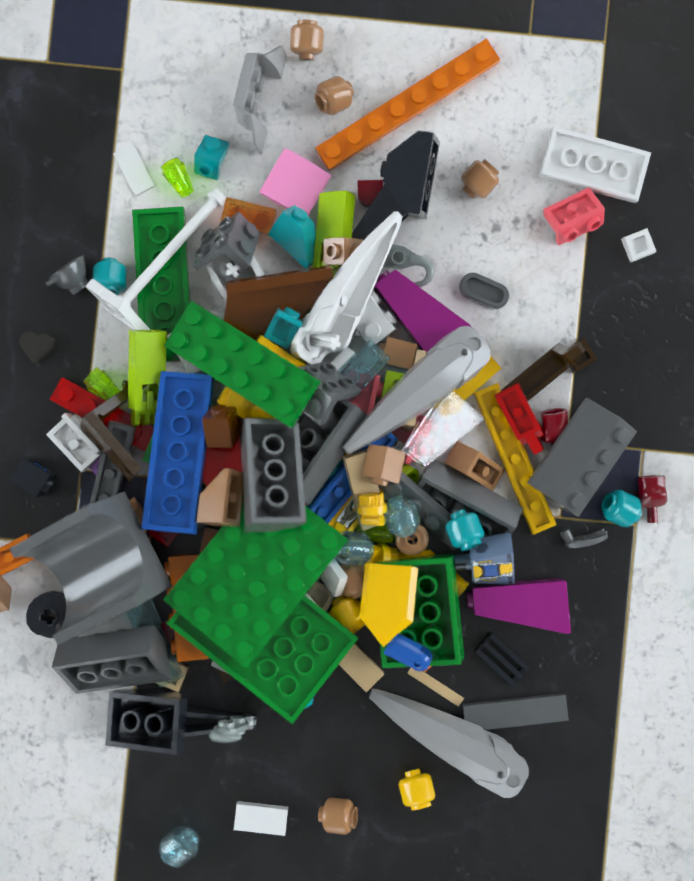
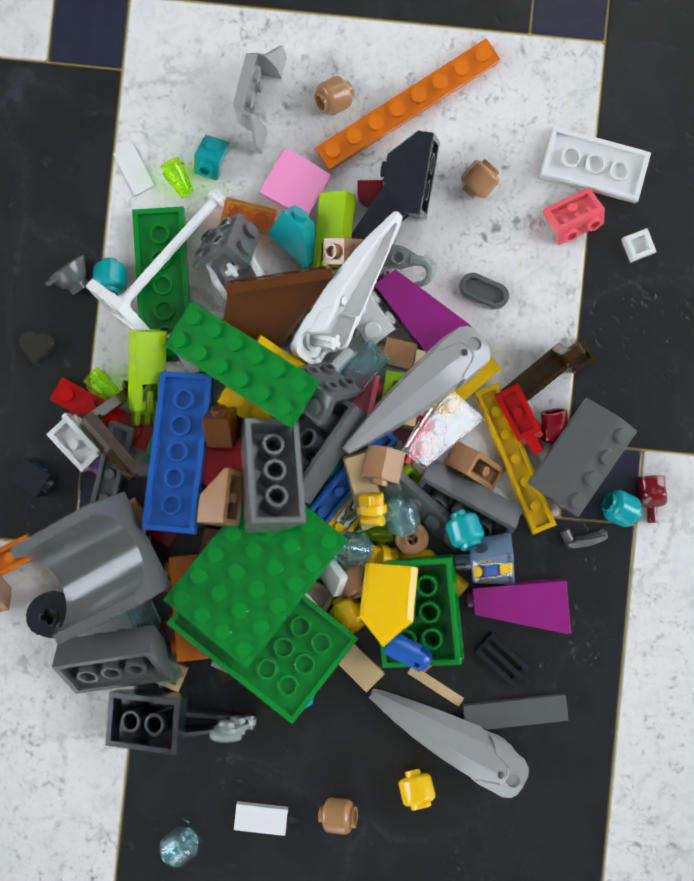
teal bracket [263,307,303,349] -> none
medium nougat head [290,19,324,60] -> none

